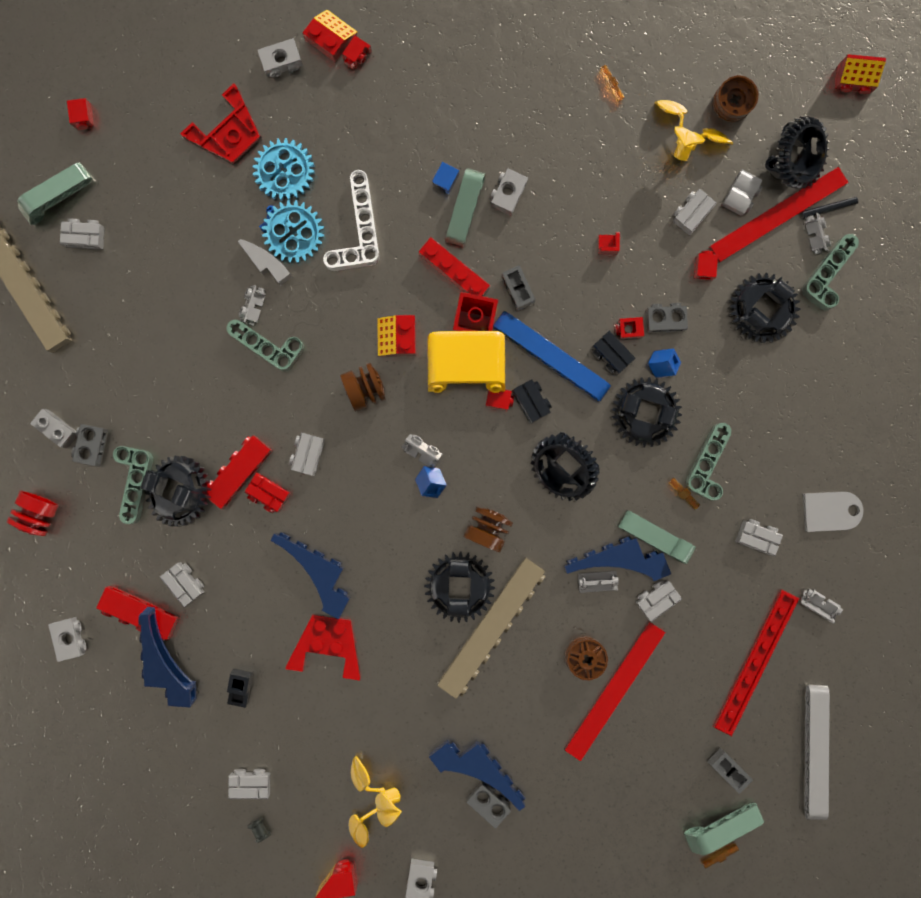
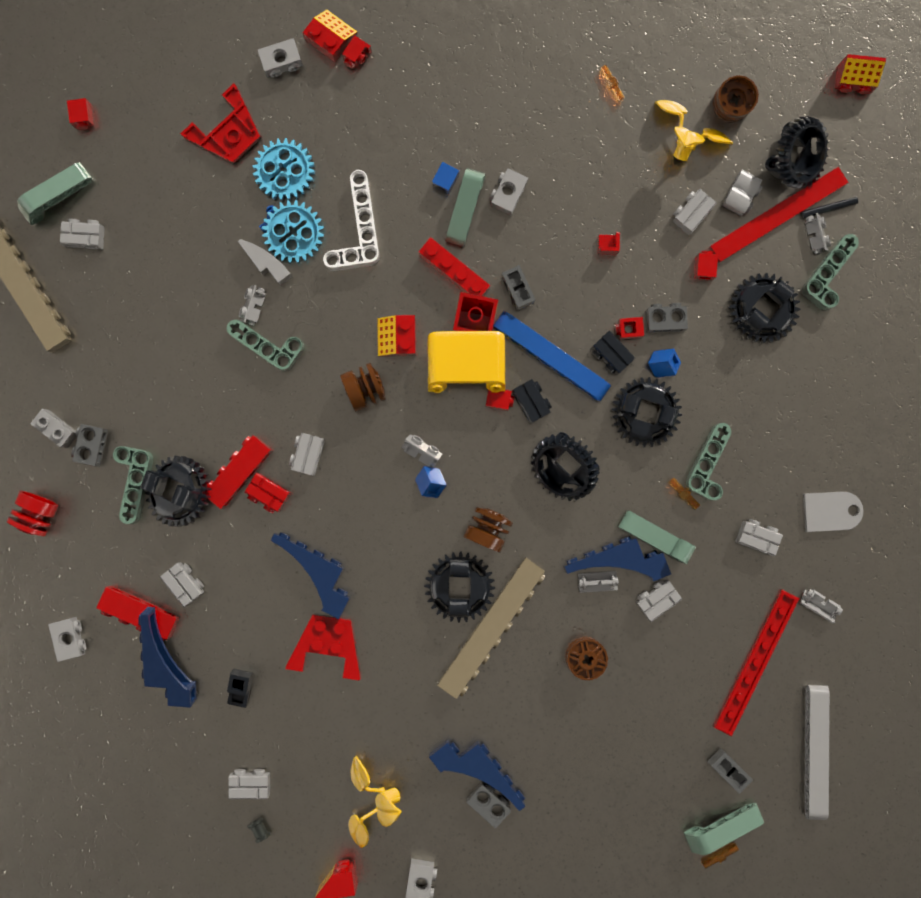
red tile [564,621,666,761] -> none

